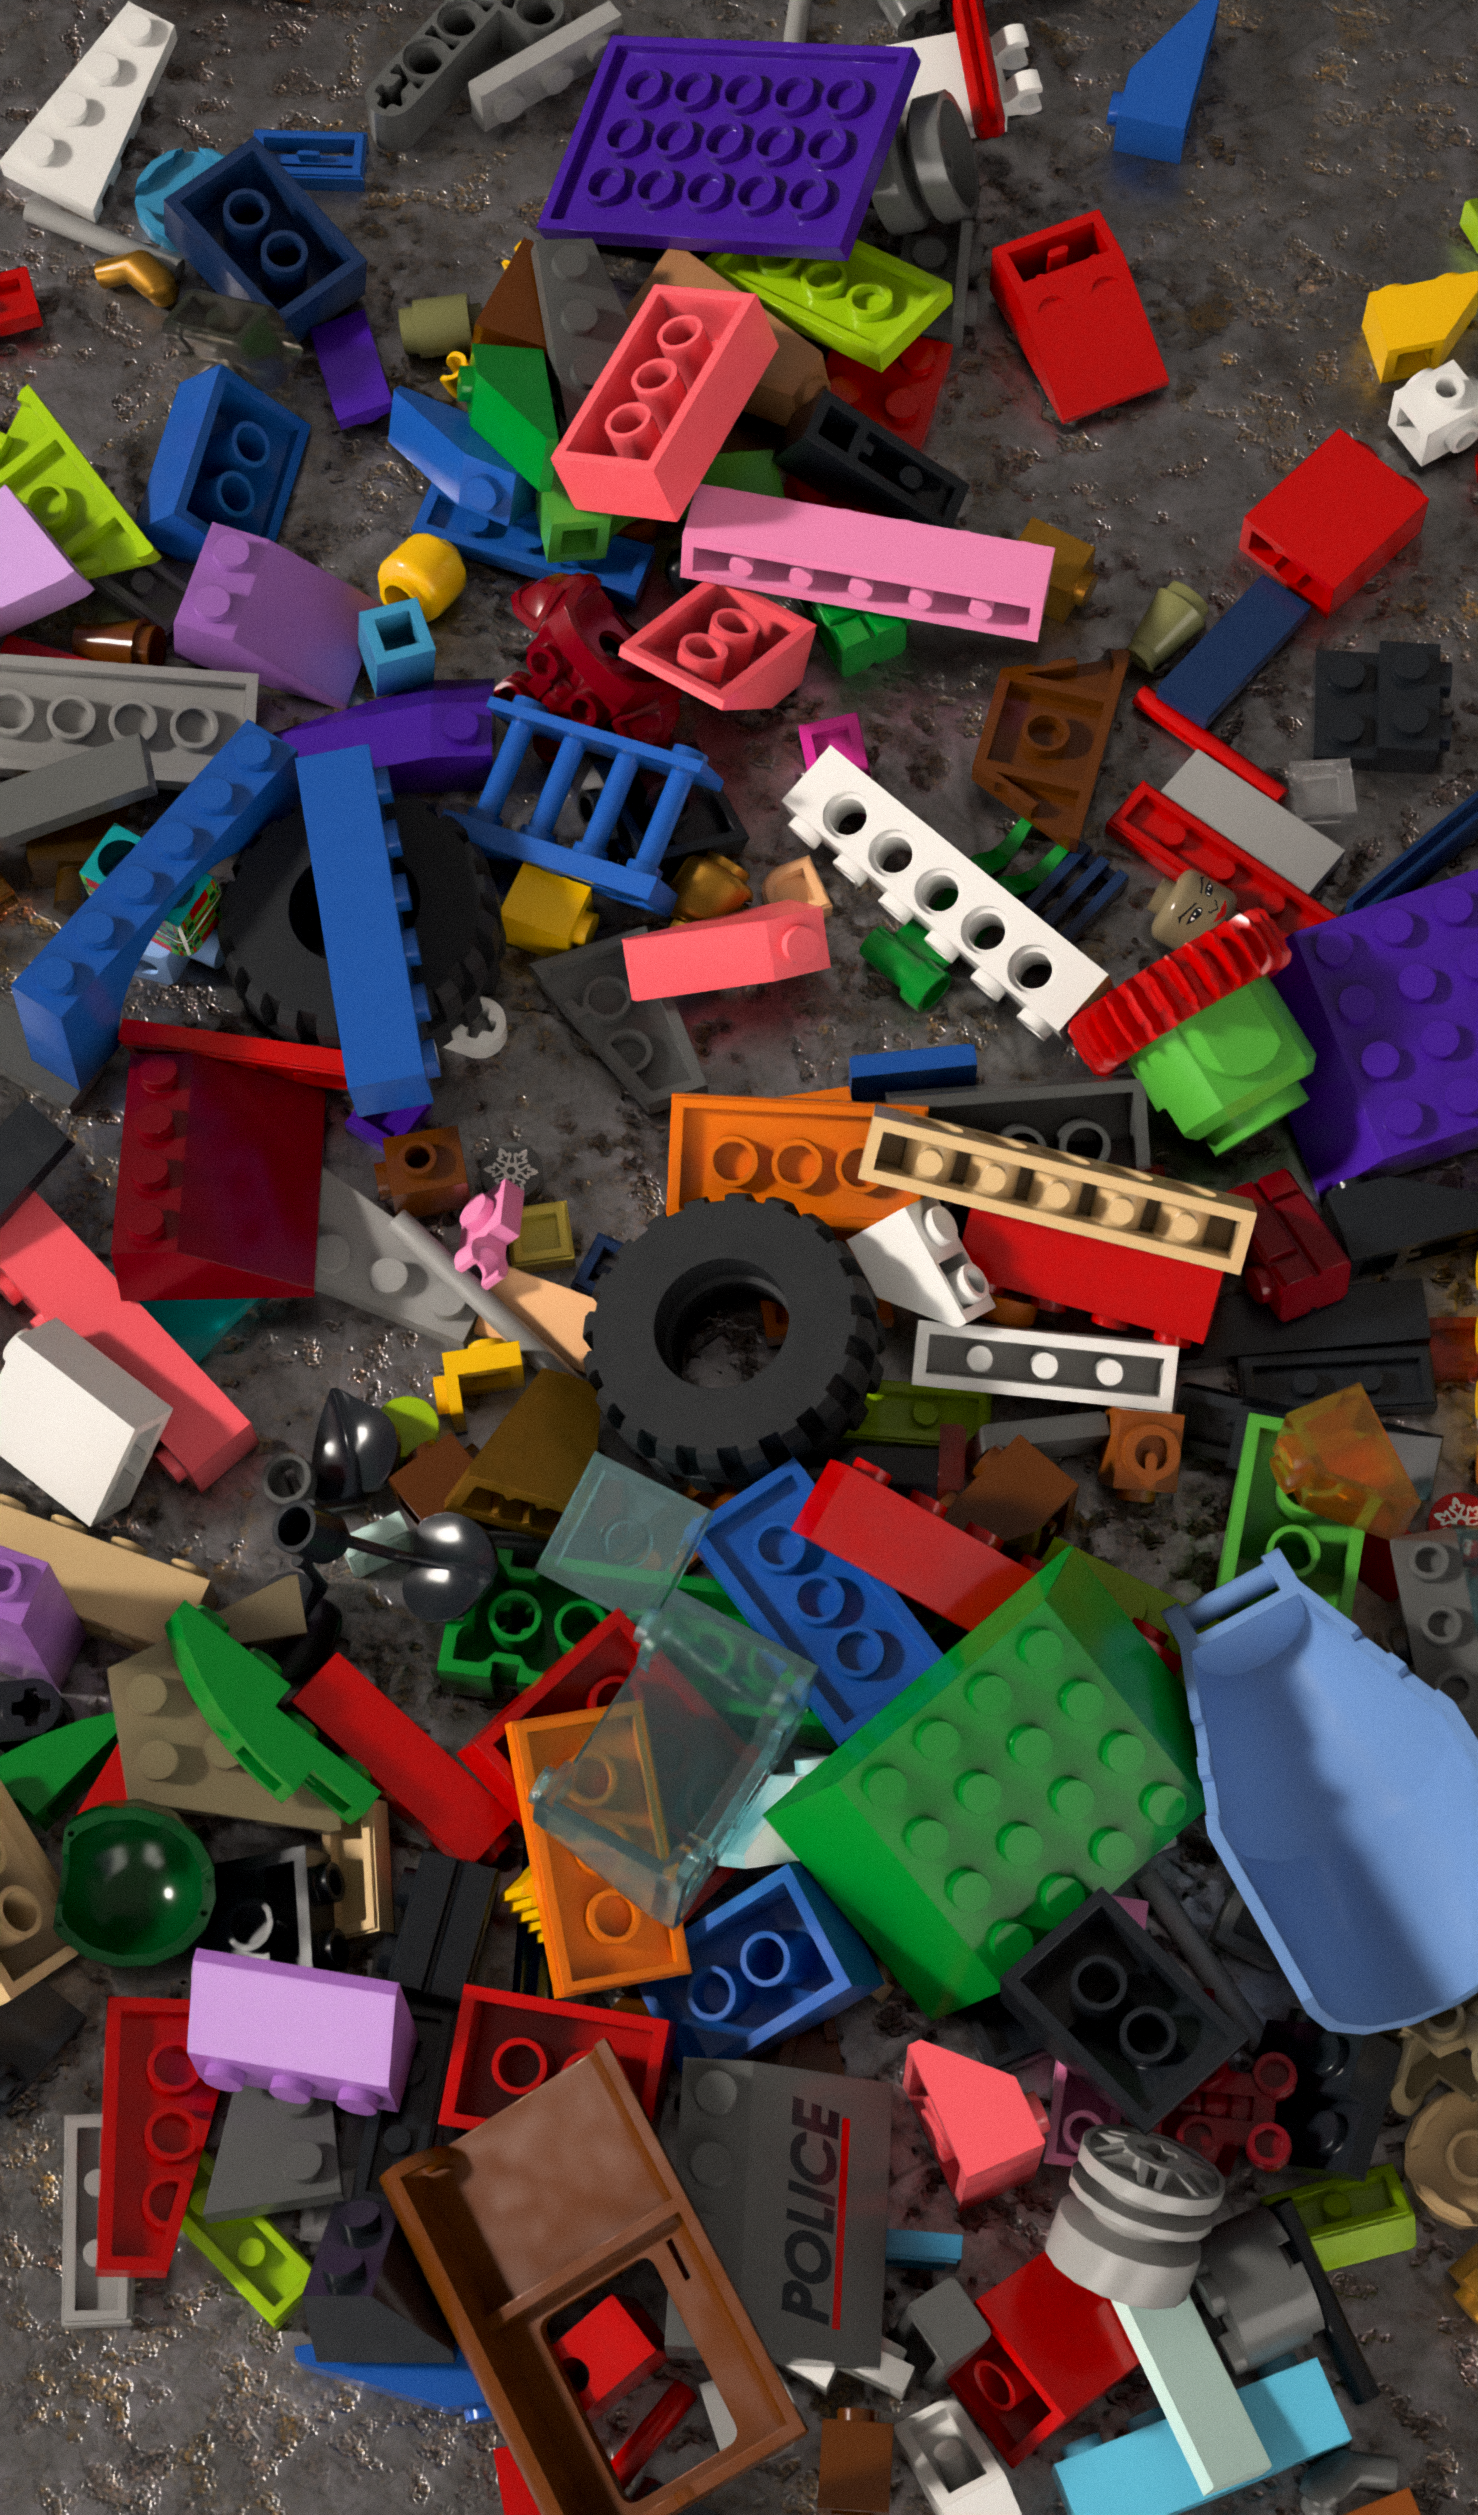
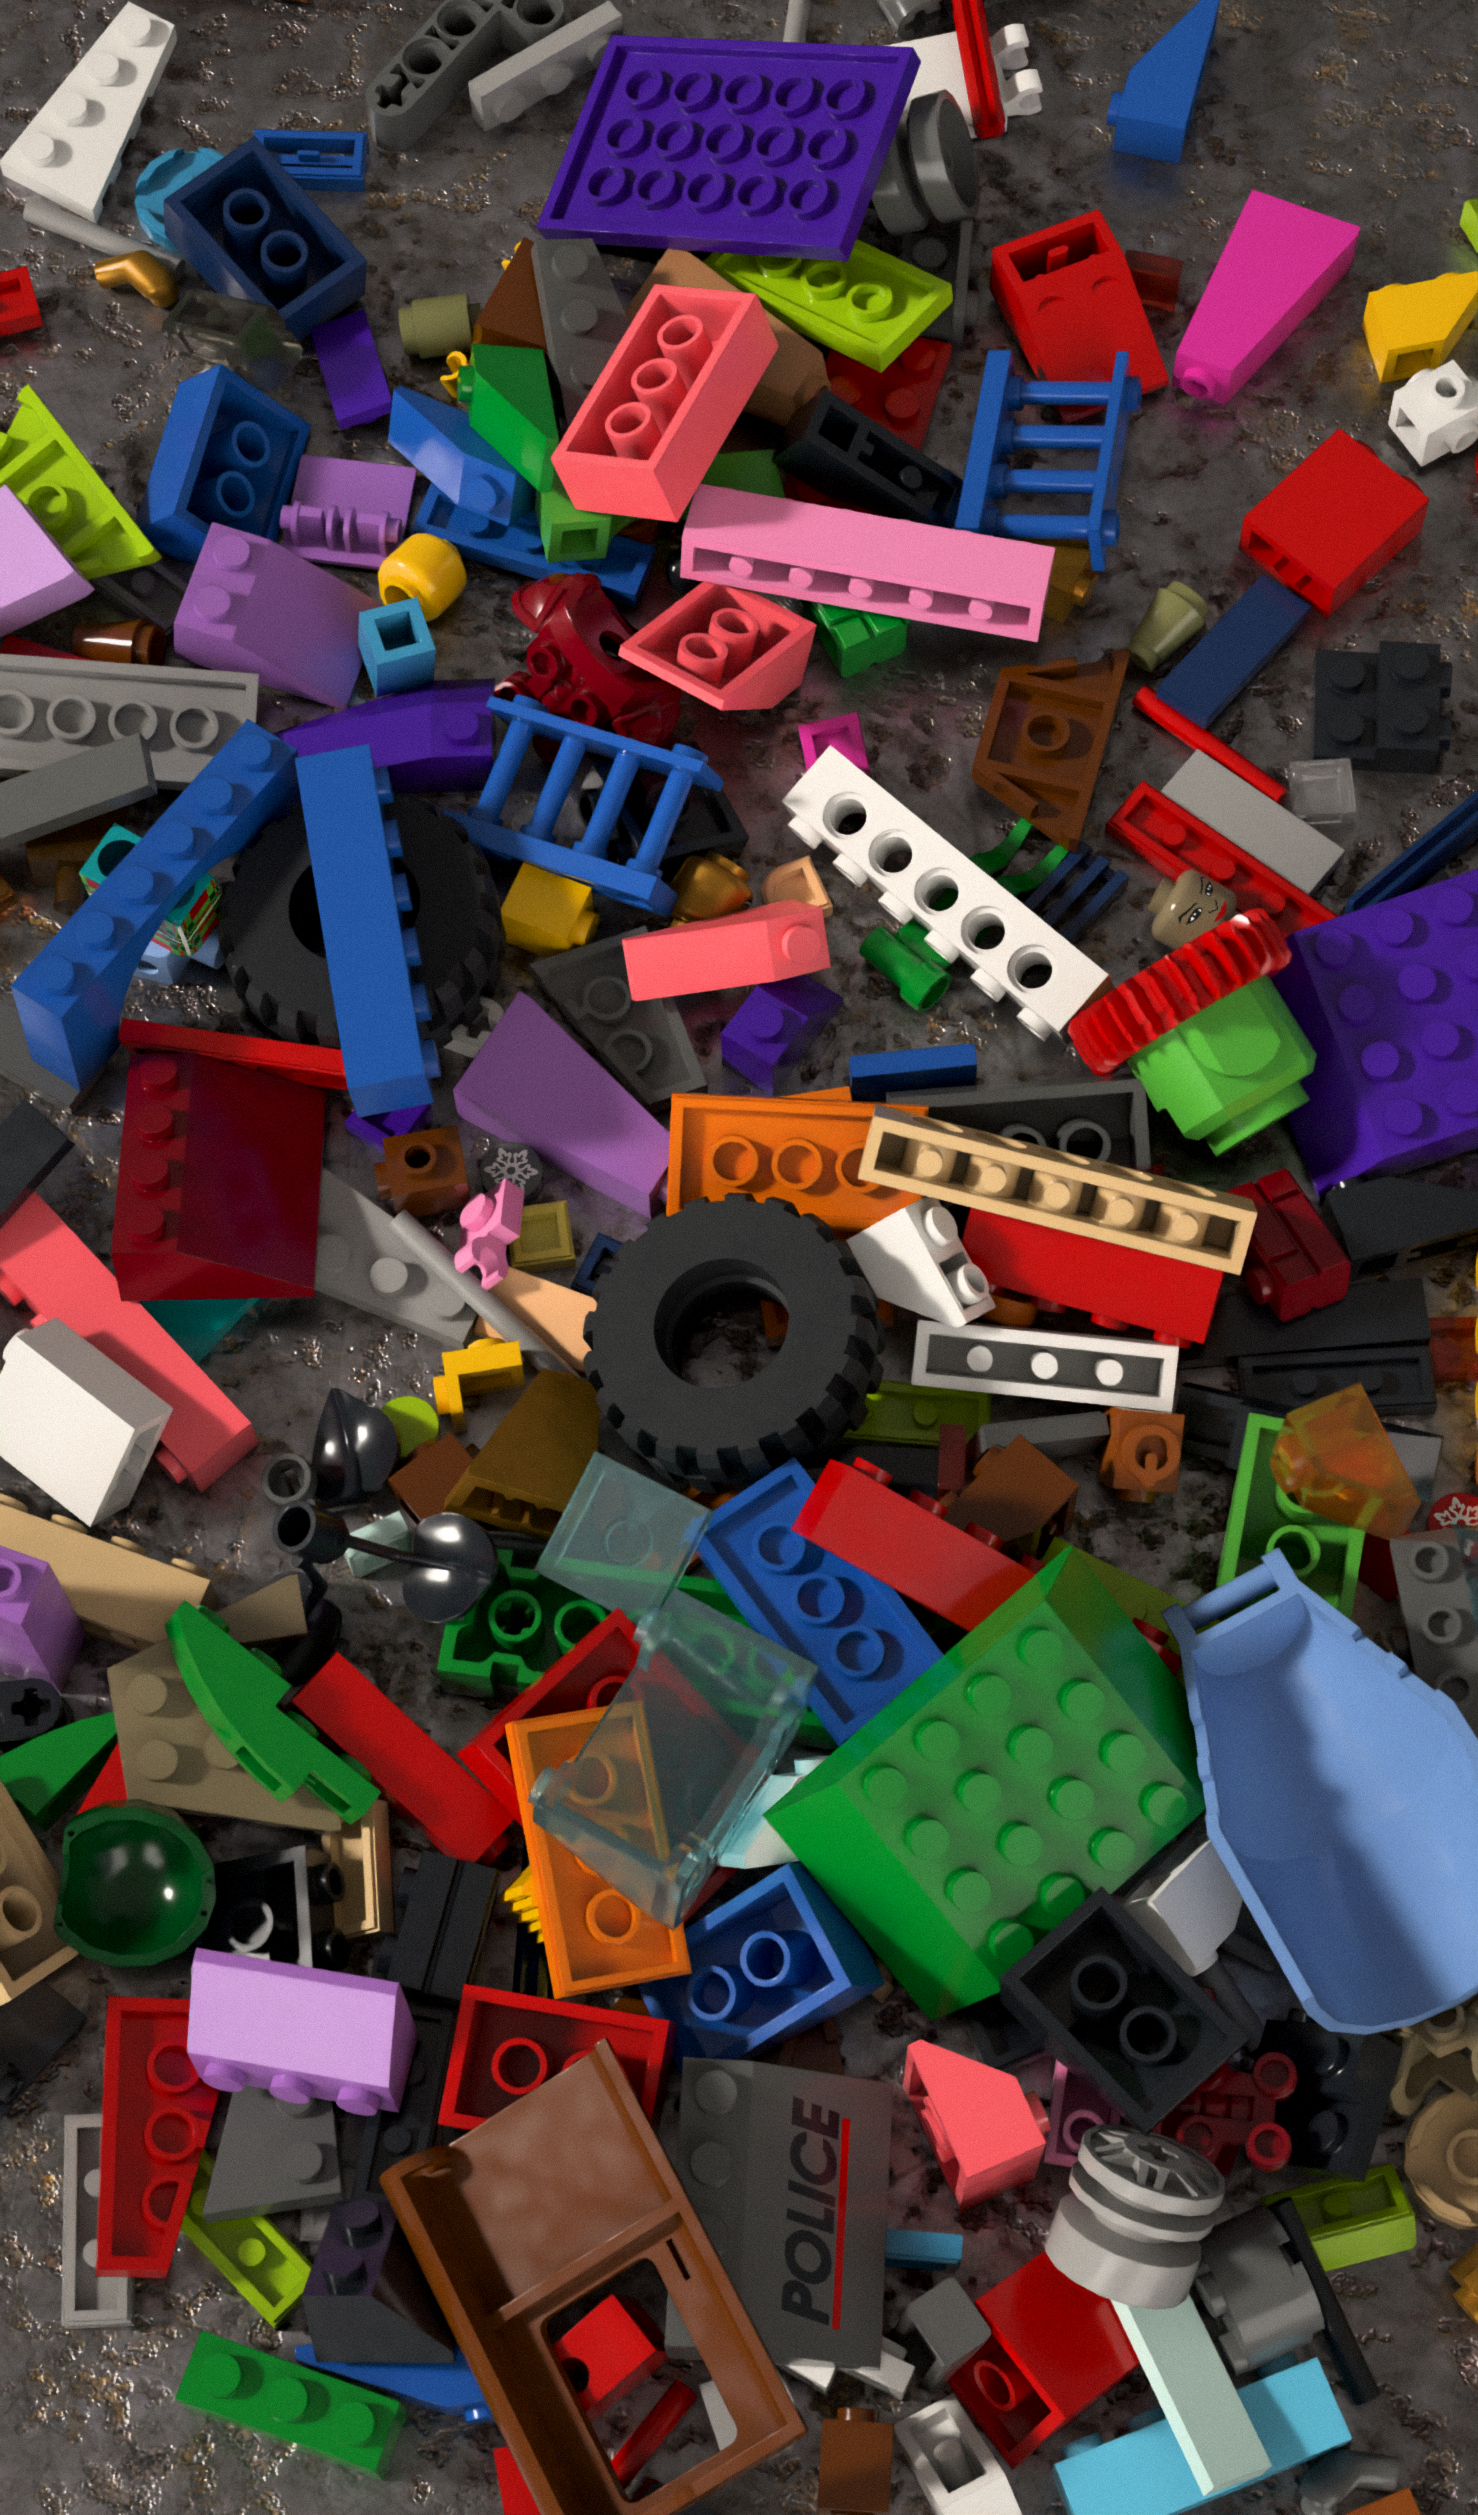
none -> green brick [175,2330,408,2480]
none -> medium lavender hinge [280,454,417,570]
none -> medium lavender slope [453,991,670,1219]
none -> dark purple slope [721,974,843,1096]
none -> blue fence [955,350,1142,571]
none -> white slope [1118,1812,1243,1978]
none -> clear red tile [1125,249,1184,312]
none -> dark pink slope [1171,189,1361,405]

